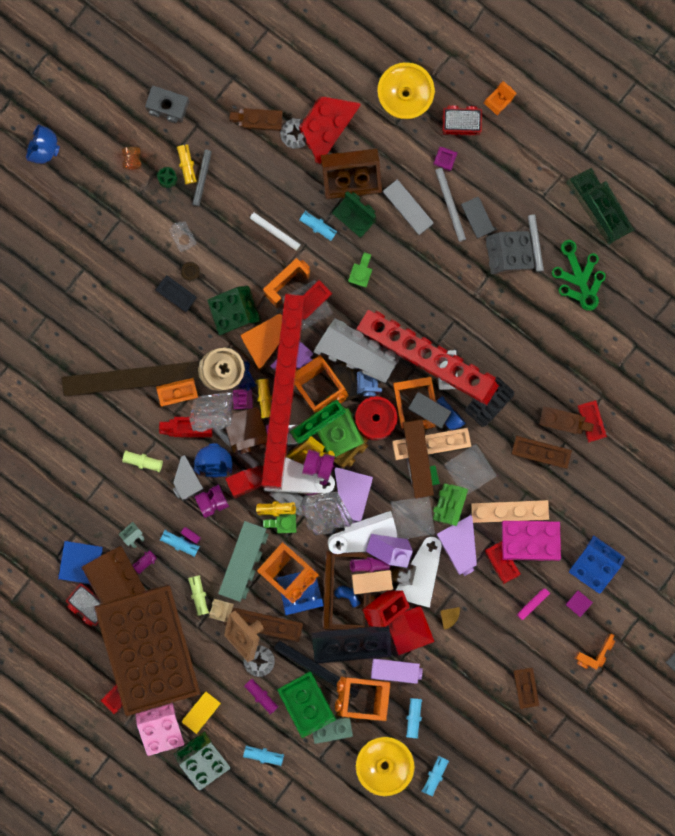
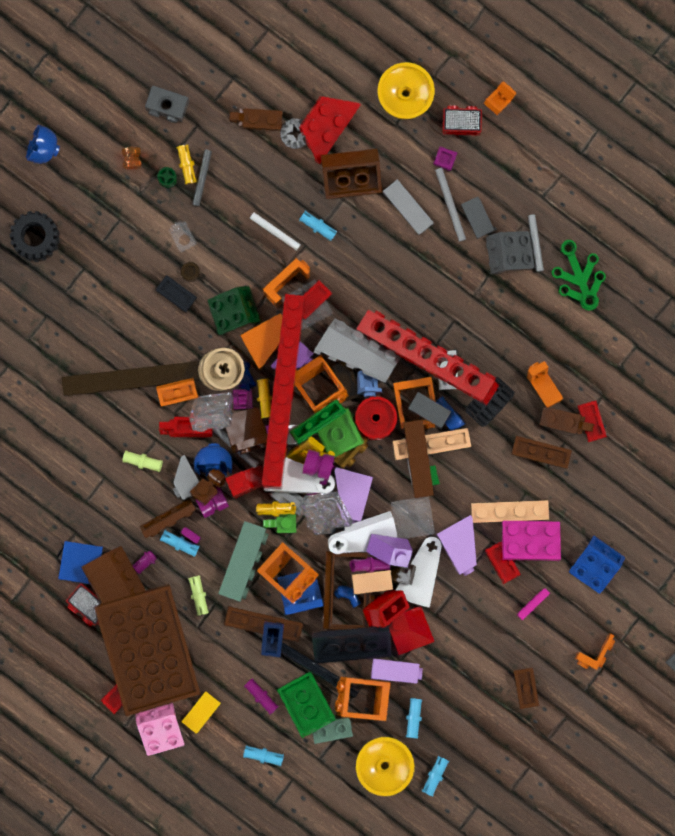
sand green tile [119,522,144,548] -> none
bracket [174,732,230,790] -> none
tan tile [209,599,233,622] -> none
medium nougat tile [224,611,264,662] -> none
light grey gear [244,646,275,677] -> none
dark green bracket [332,191,376,239] -> none
bright green plate [348,252,372,288] -> none
bright green plate [433,483,468,526] -> none
pearl gold tile [440,607,460,630] -> none
clear plate [444,444,497,496] -> none
magenta tile [565,590,593,617] -> none
clear green slope [566,168,634,245] -> none
none -> black tyre [10,211,60,262]
none -> reddish brown plate [140,498,196,538]
none -> reddish brown plate [190,469,226,506]
none -> dark blue slope [261,622,284,657]
none -> orange bracket [527,361,563,408]

